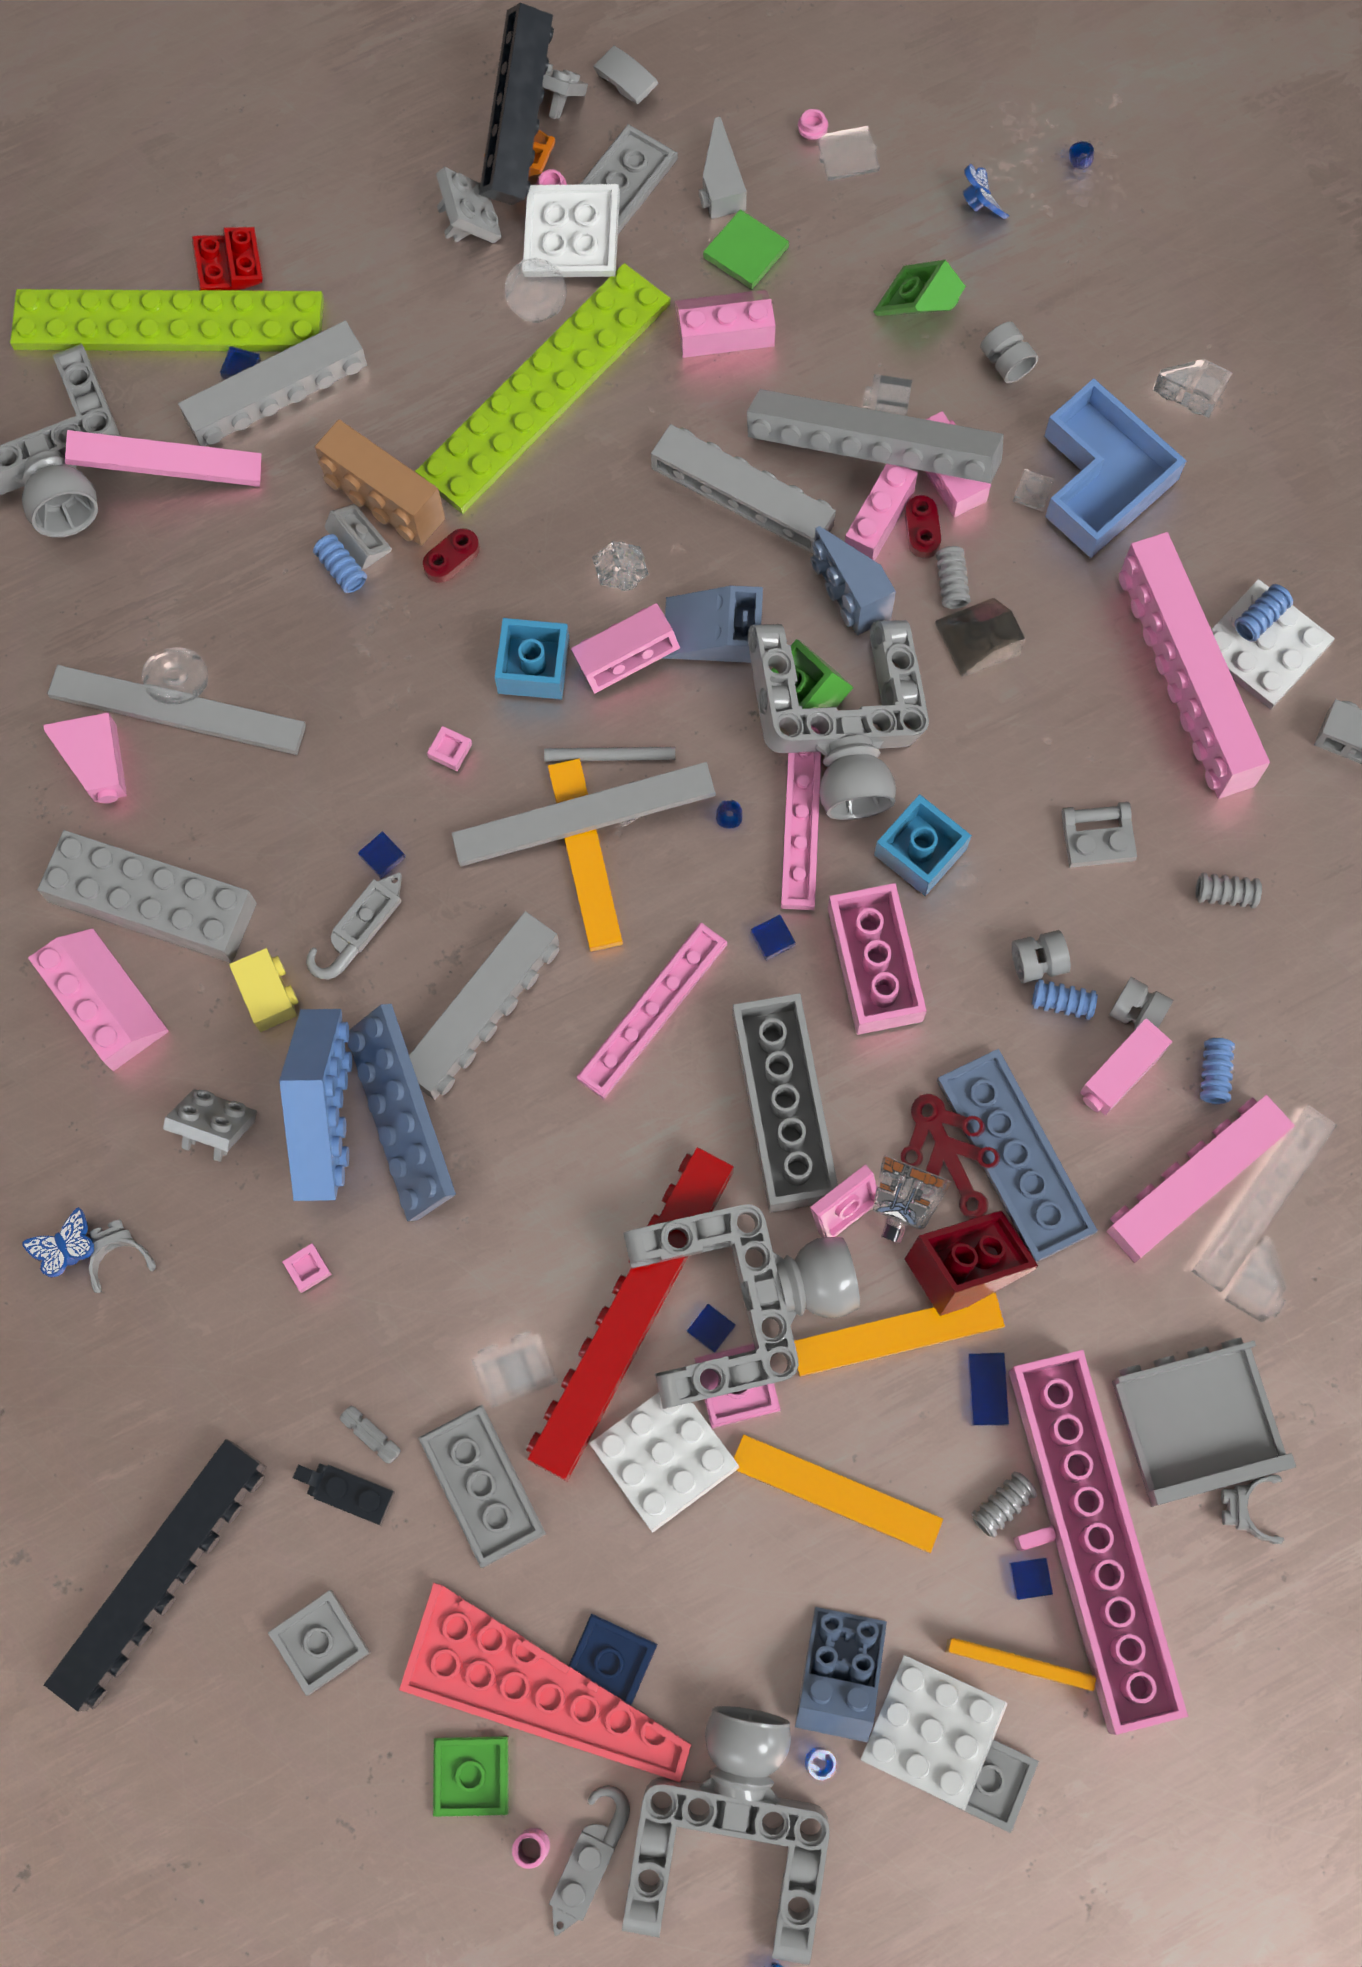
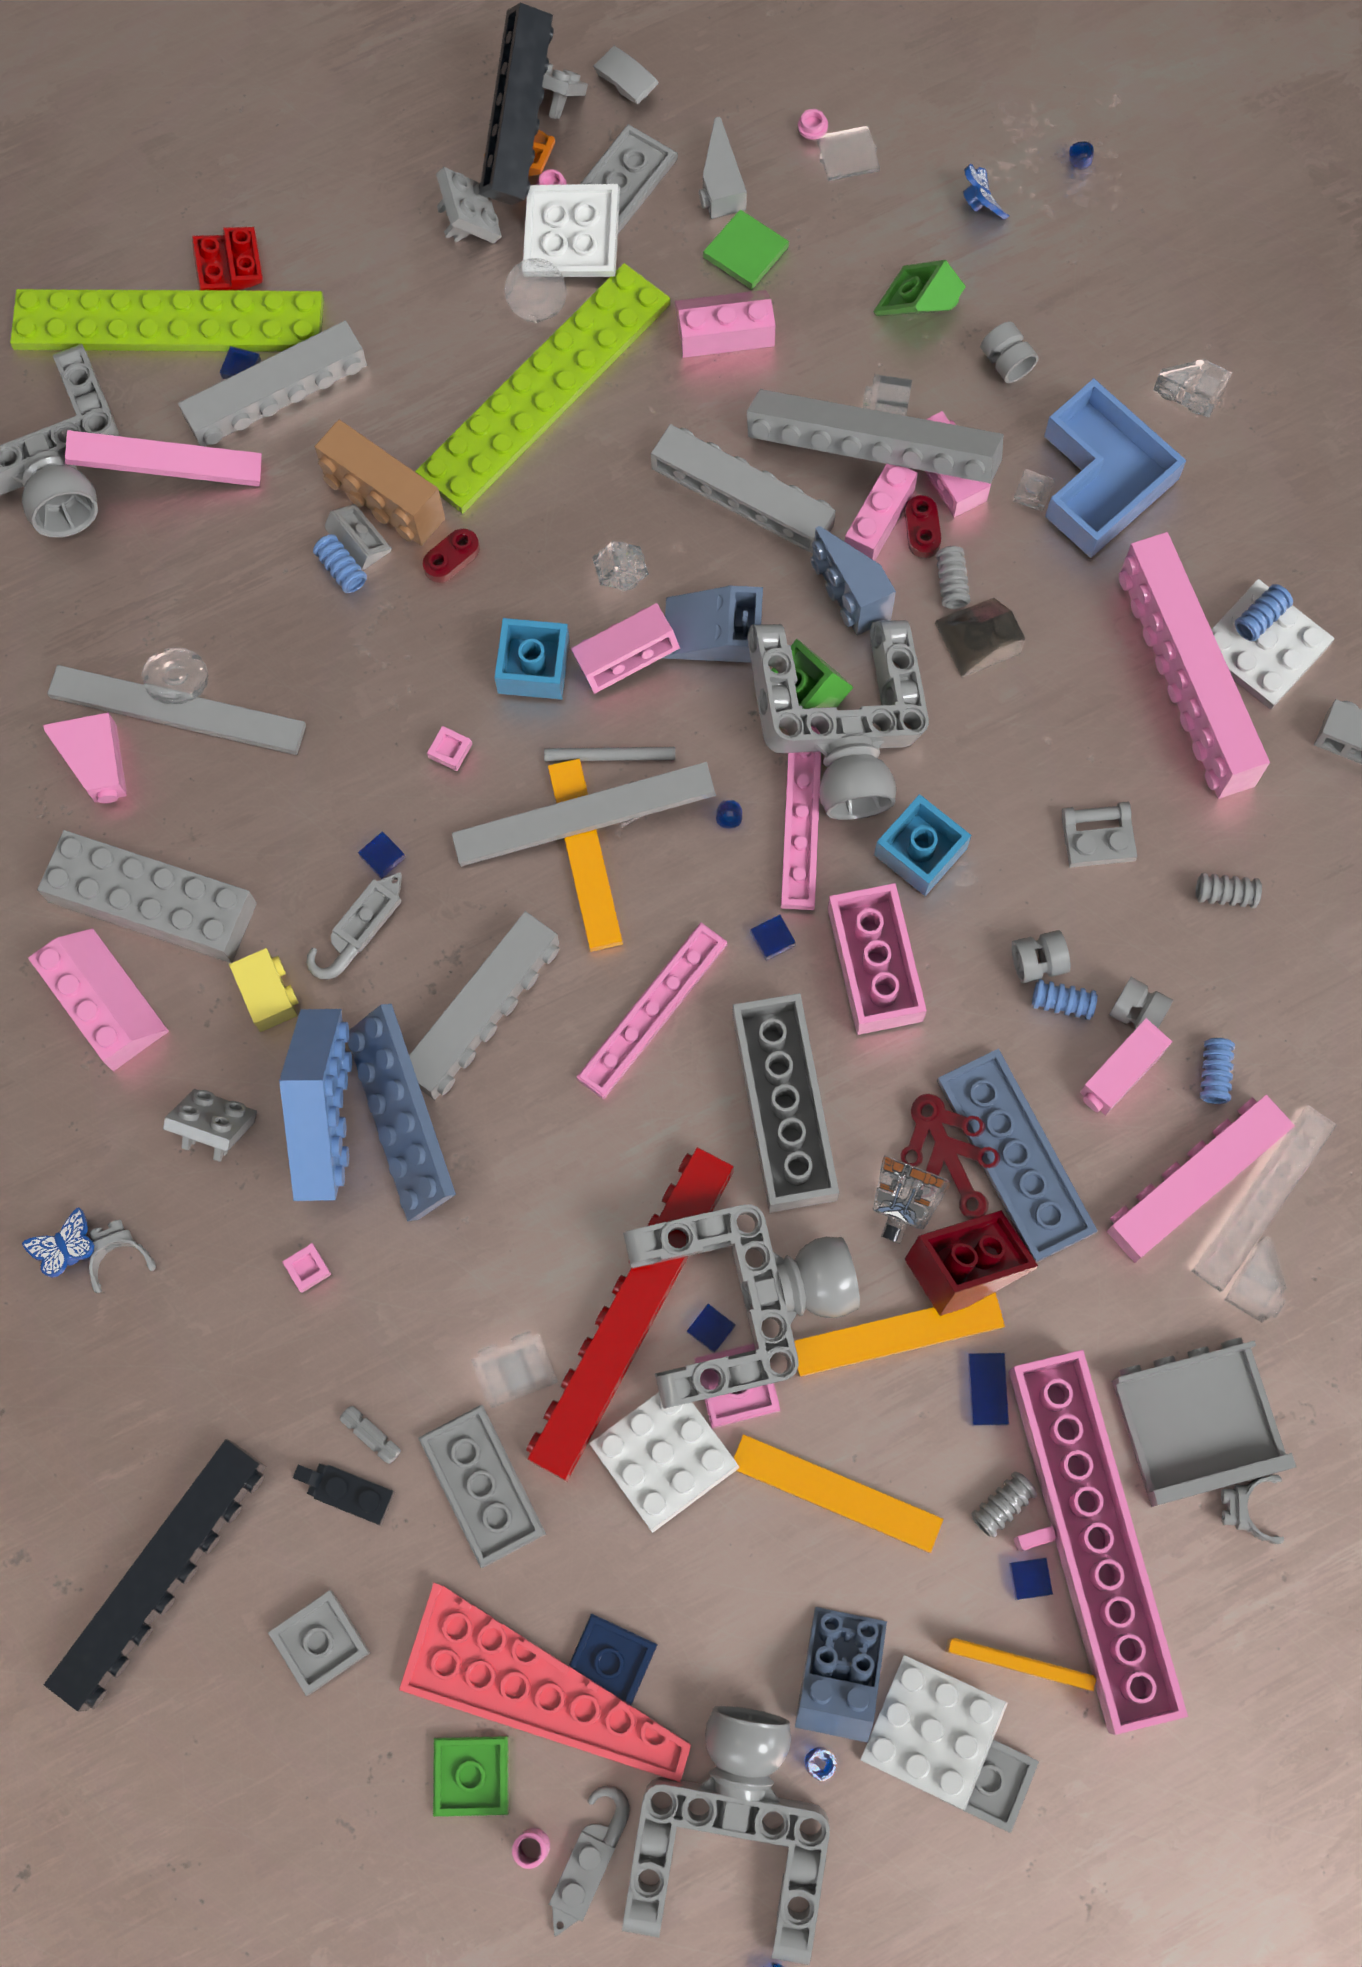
bright pink tile [810,1164,879,1237] -> none

